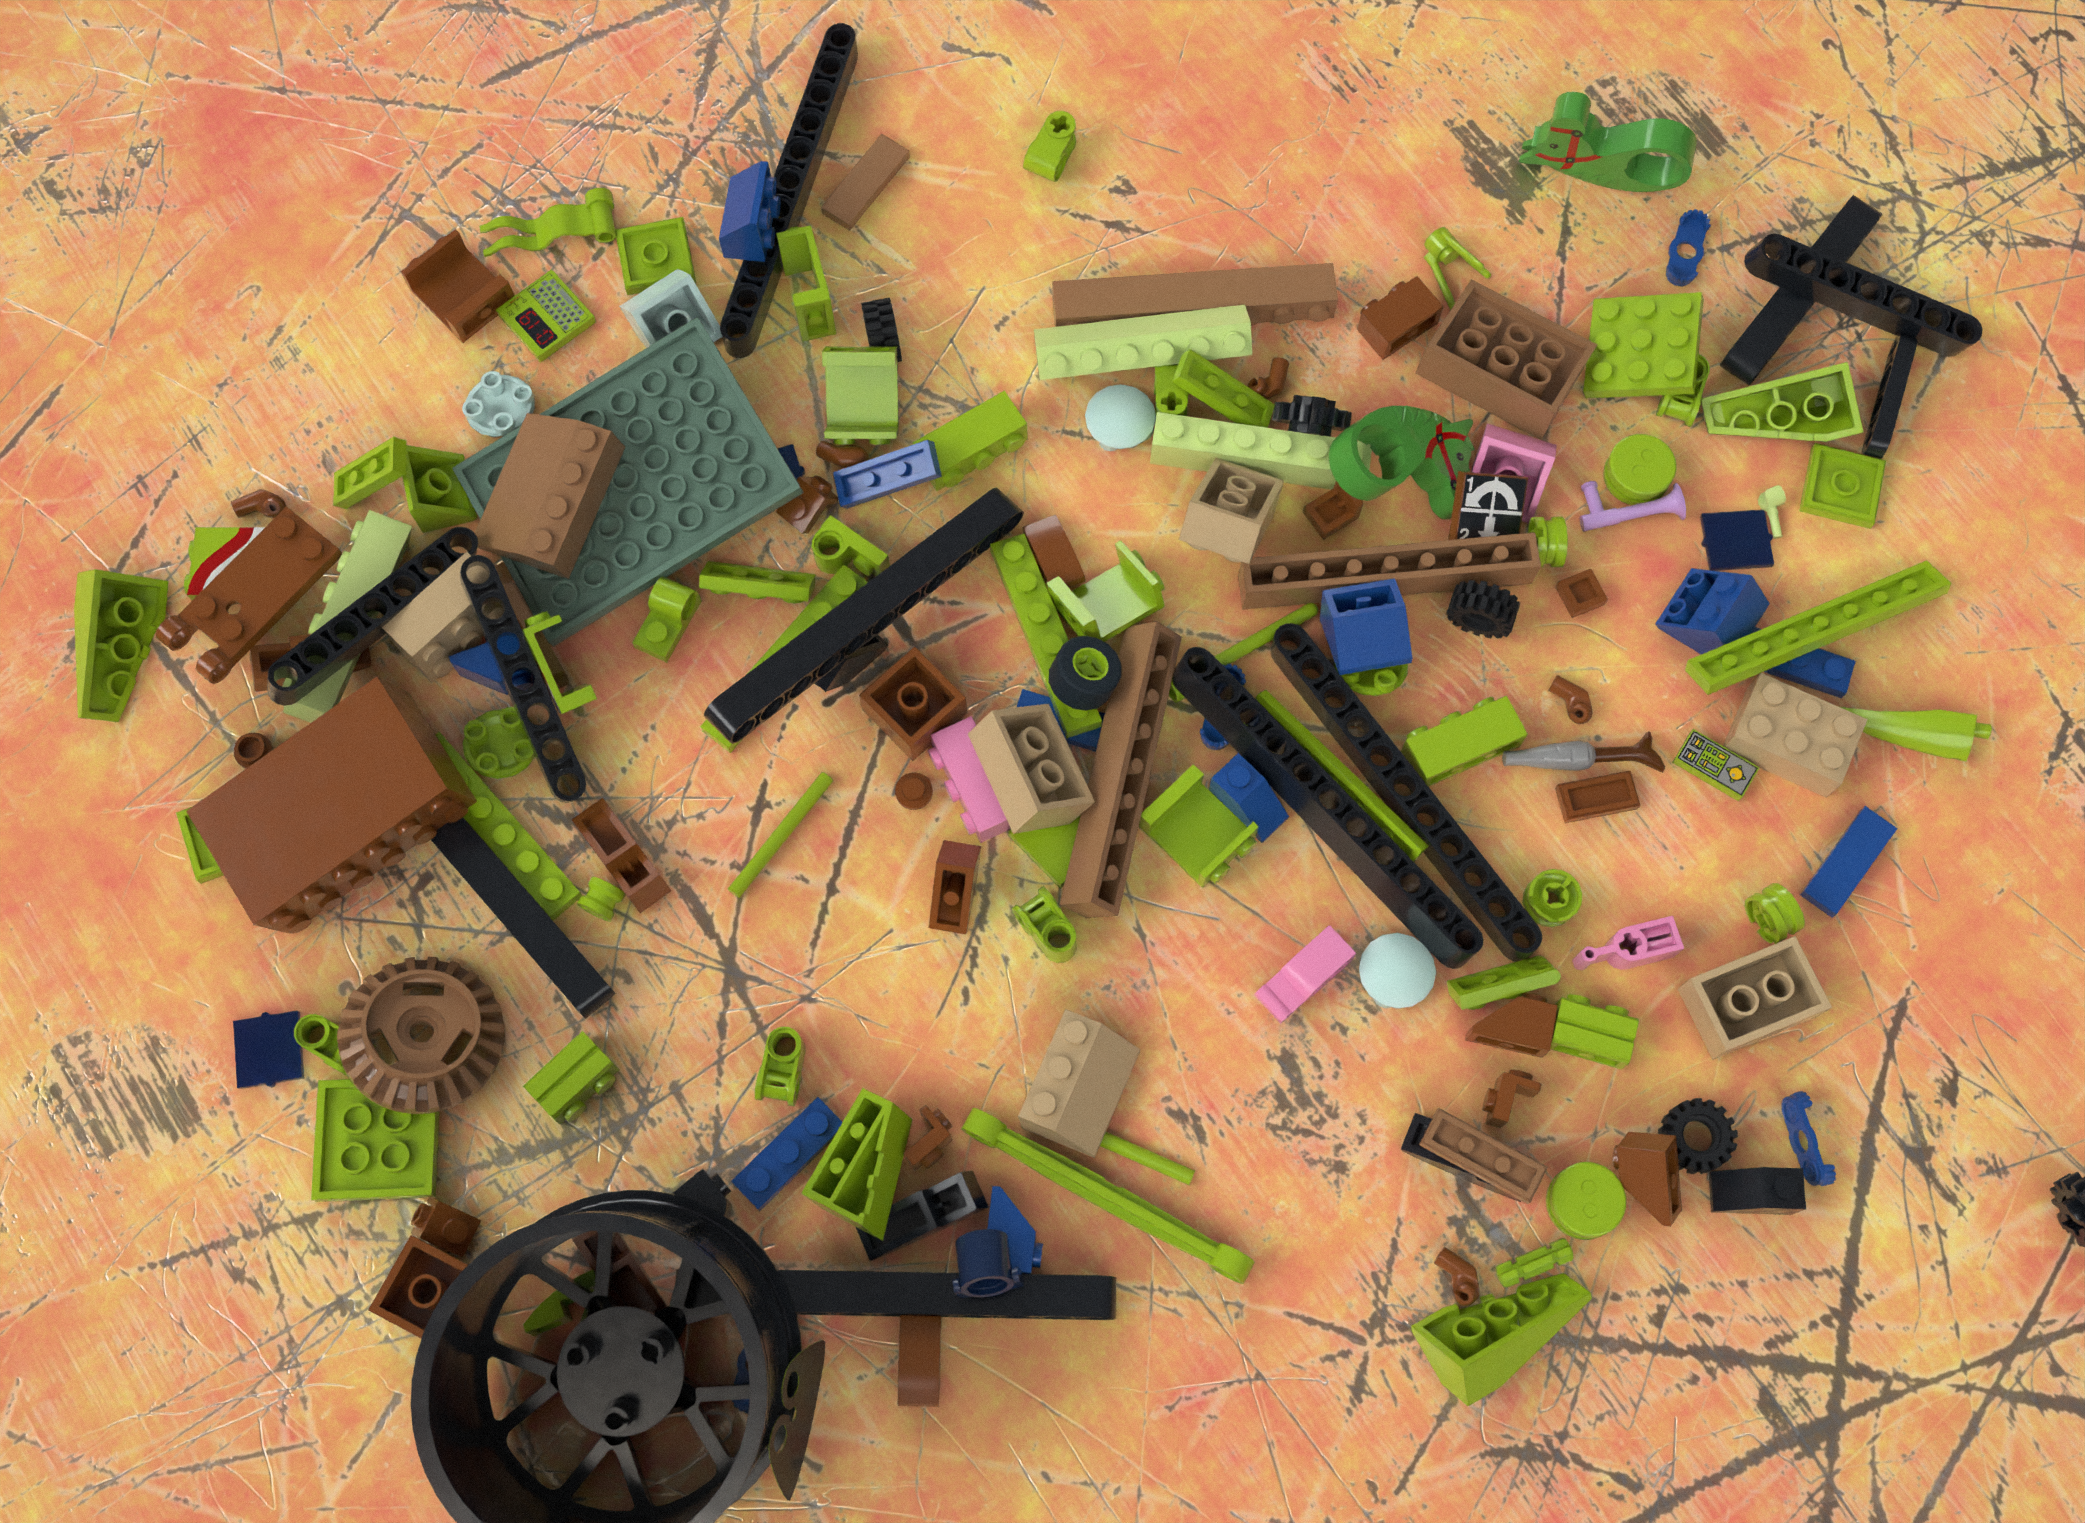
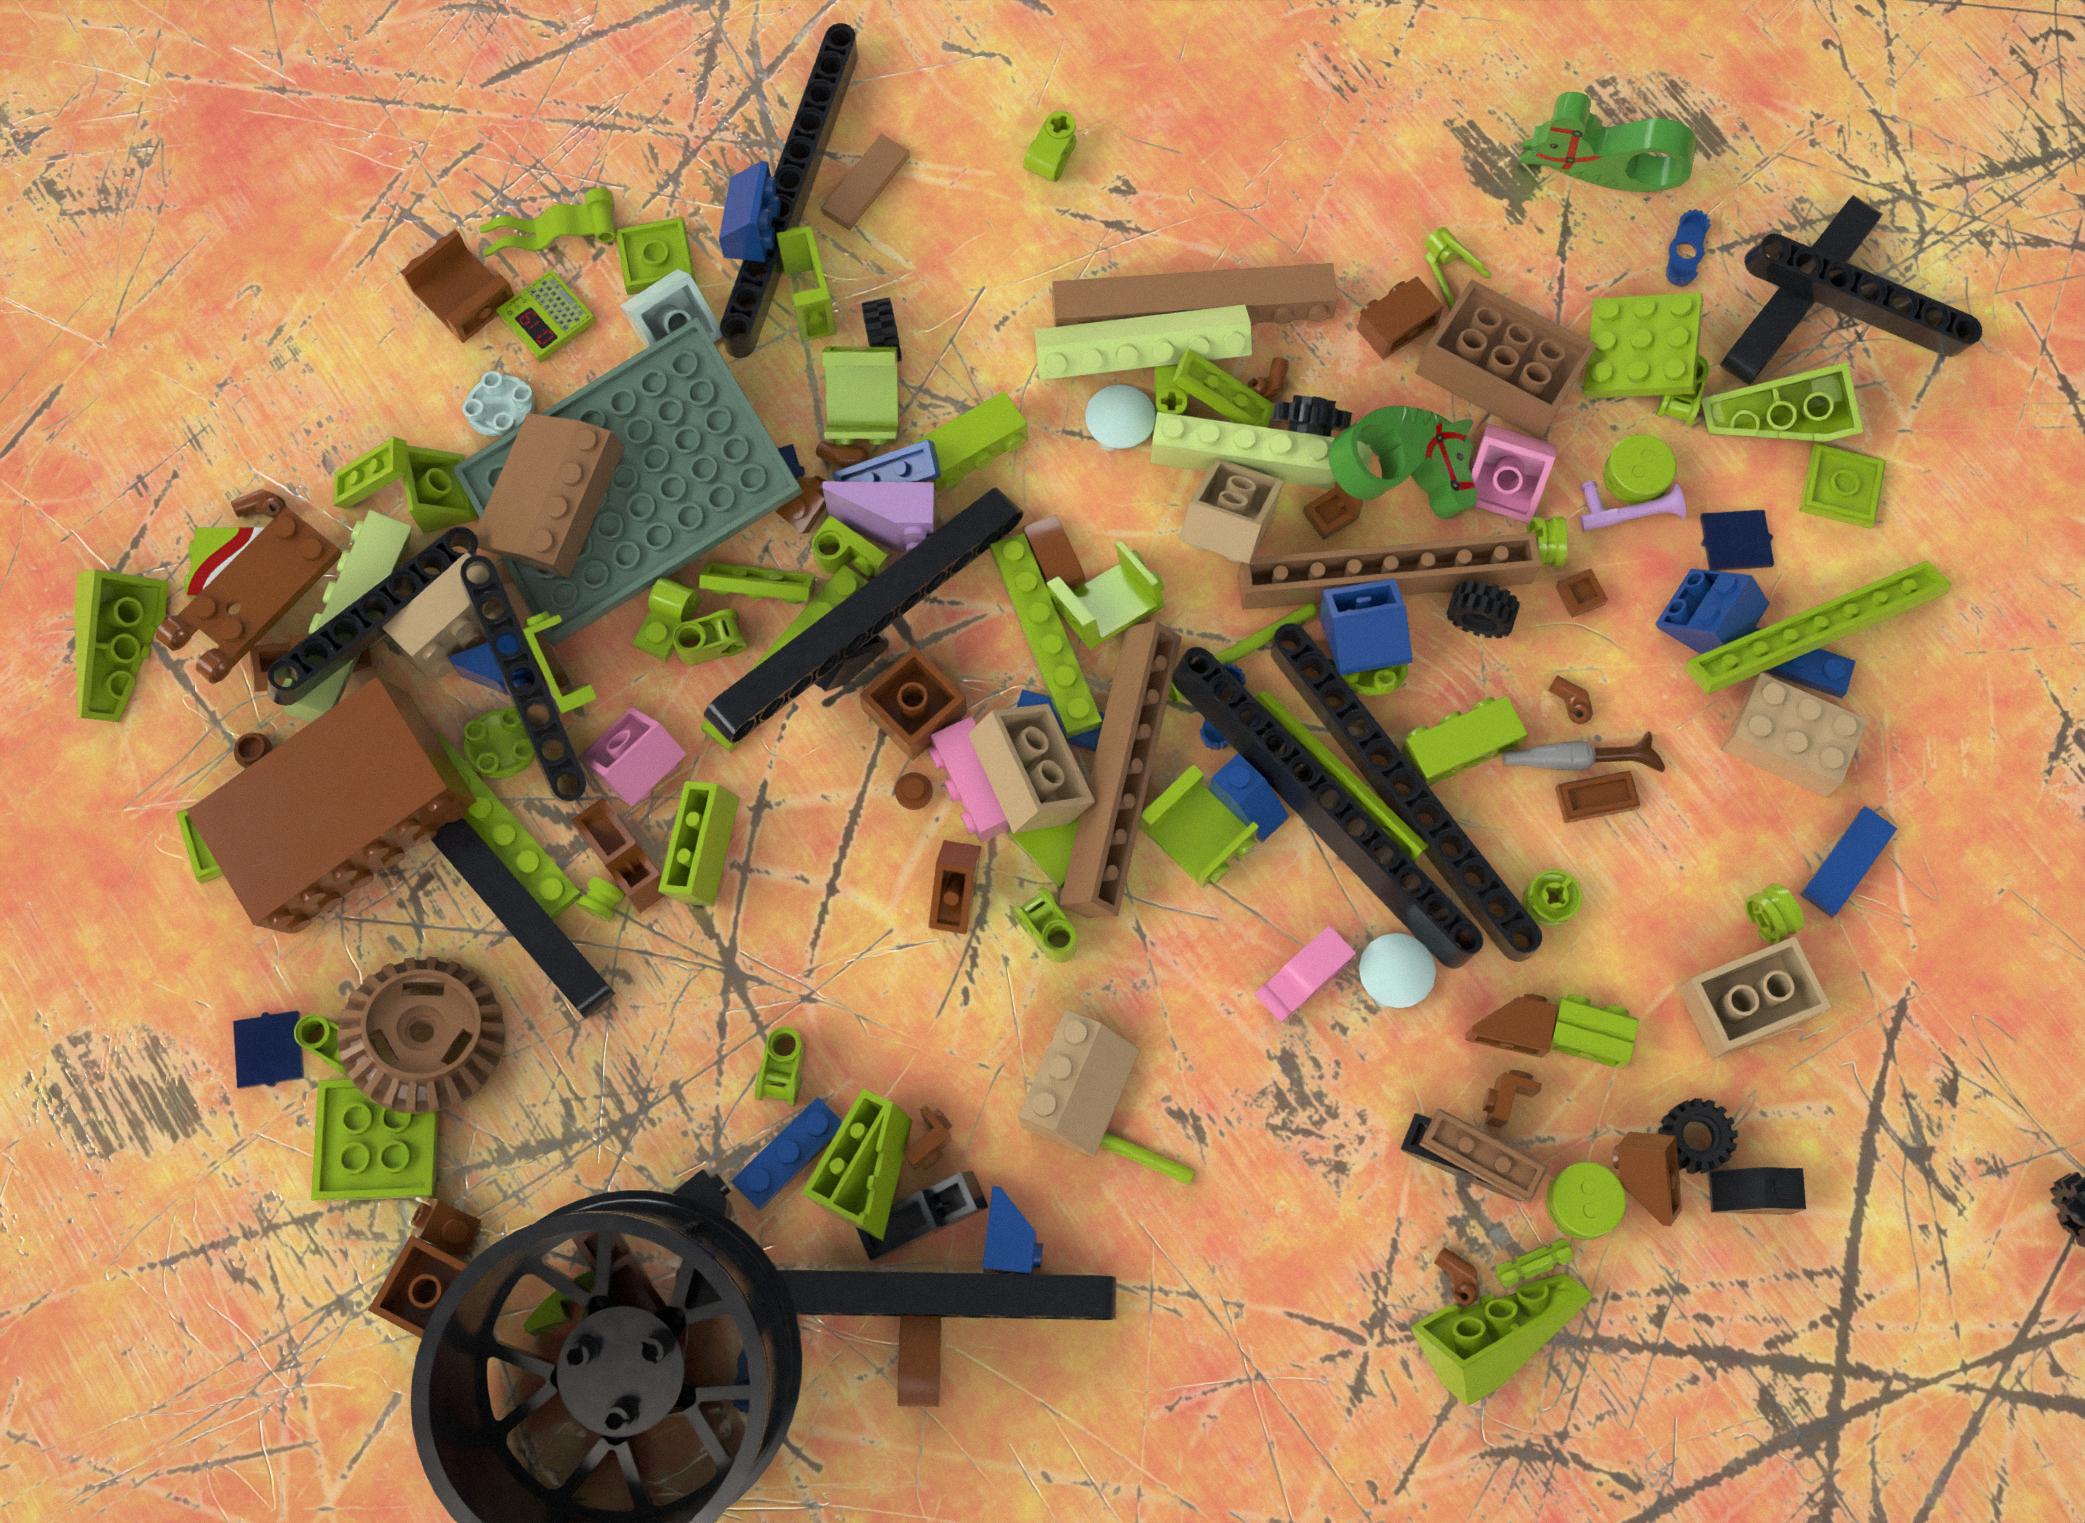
lime brick [523,1031,619,1125] -> none
lime bar [728,772,833,898] -> none
black piece [769,1340,825,1501] -> none
dark blue piece [952,1229,1024,1298] -> none
lime piece [961,1108,1255,1284] -> none
black wheel [1049,636,1122,711] -> none
lime hinge [1447,956,1561,1010] -> none
tile [1448,471,1529,540] -> none
bright pink piece [1572,916,1684,970] -> none
tile [1672,729,1760,801] -> none
yellowish green hand [1758,485,1786,539] -> none
blue piece [1781,1091,1836,1186] -> none
lime piece [1840,707,1992,762] -> none
black beam [1862,333,1918,459] -> none
none -> bright pink slope [578,707,687,807]
none -> lime brick [658,781,740,907]
none -> lime piece [672,609,748,666]
none -> lavender slope [822,481,937,553]

